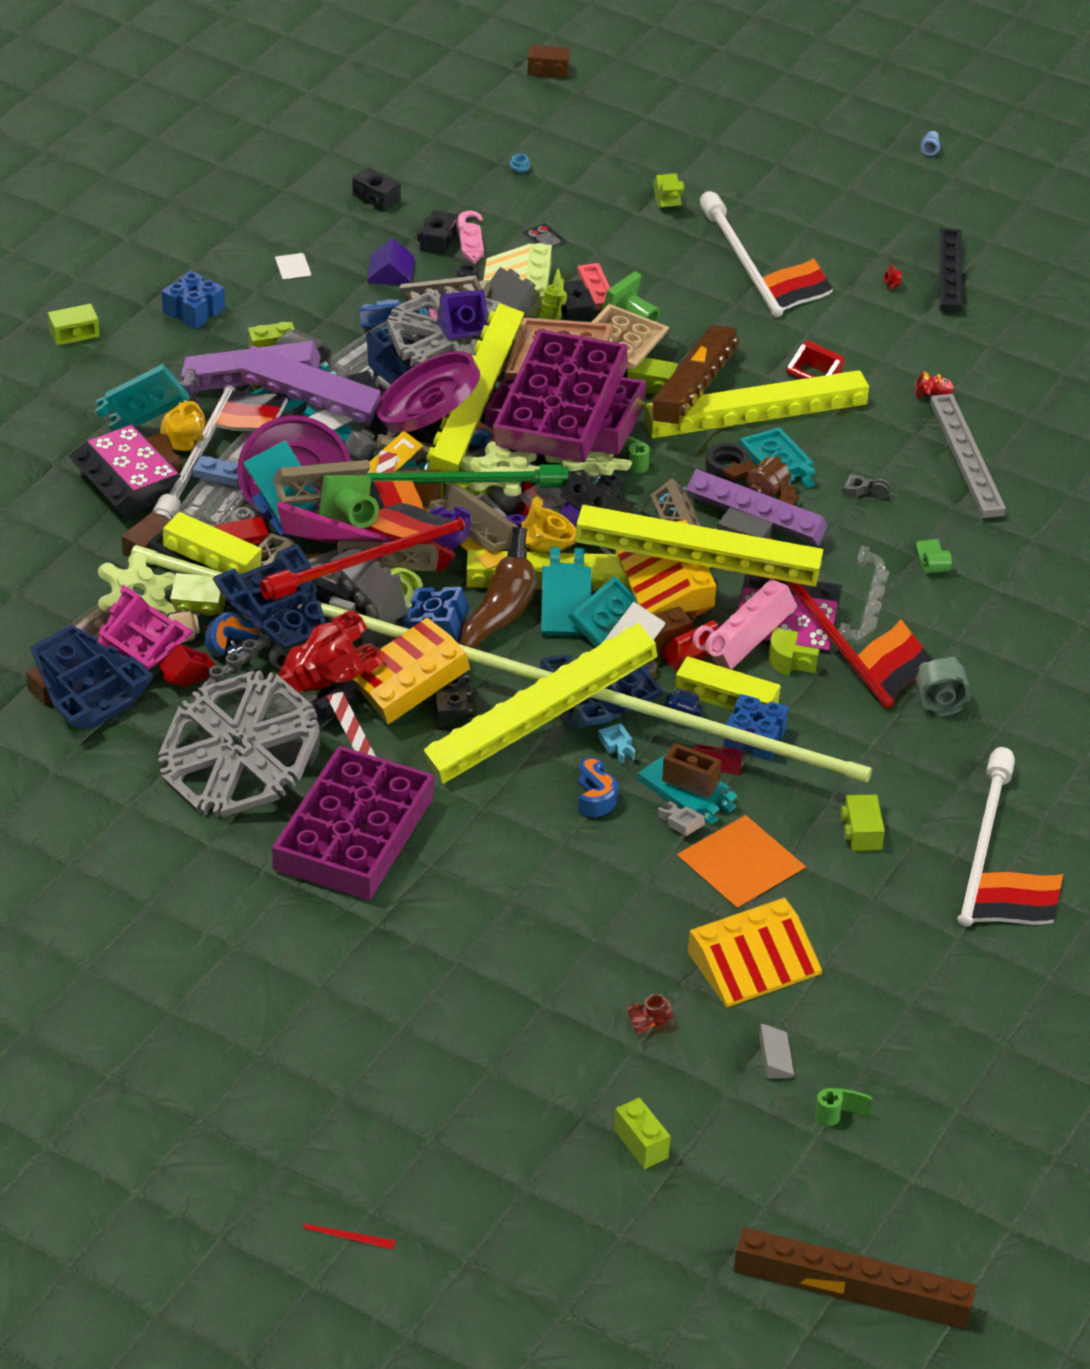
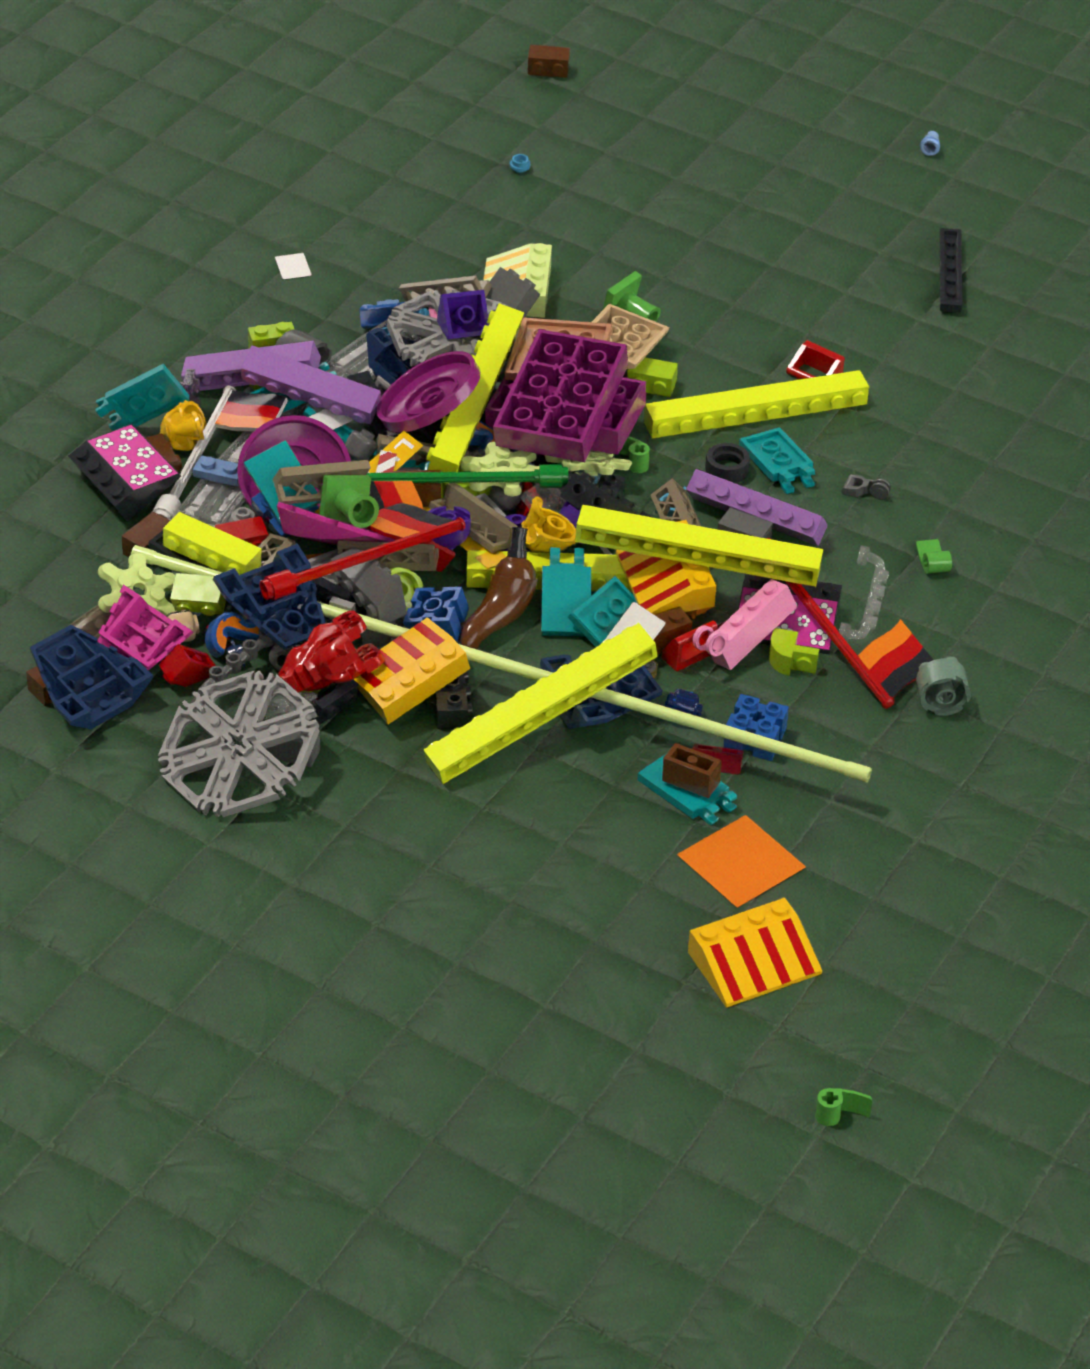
lime brick [48,304,100,346] -> none
blue brick [161,271,225,329] -> none
magenta brick [272,746,434,901] -> none
red sticker [303,1224,395,1250] -> none
clear sticker [327,692,376,757] -> none
black brick [352,167,401,211] -> none
dark purple slope [367,238,415,285] -> none
black brick [417,210,458,256] -> none
black tile [457,263,479,279] -> none
bright pink plate [458,211,484,265] -> none
black sticker [522,223,567,248] -> none
lime hinge [537,269,567,320] -> none
black brick [561,280,596,322] -> none
coral plate [577,263,610,311] -> none
blue animal [578,758,619,817] -> none
medium azure plate [598,723,635,763] -> none
lime brick [614,1097,670,1169] -> none
clear red plate [627,993,674,1034] -> none
lime brick [653,173,684,208] -> none
reddish brown brick [653,325,740,424] -> none
light grey plate [658,802,705,836] -> none
neon yellow brick [675,656,780,711] -> none
flag [700,191,833,317] -> none
reddish brown helmet [722,456,799,505] -> none
reddish brown brick [734,1227,976,1330] -> none
light grey slope [759,1024,794,1079] -> none
lime brick [840,794,885,851] -> none
red plate [883,264,902,290] -> none
red animal [915,371,954,399] -> none
light grey plate [930,394,1006,518] -> none
flag [957,747,1063,927] -> none

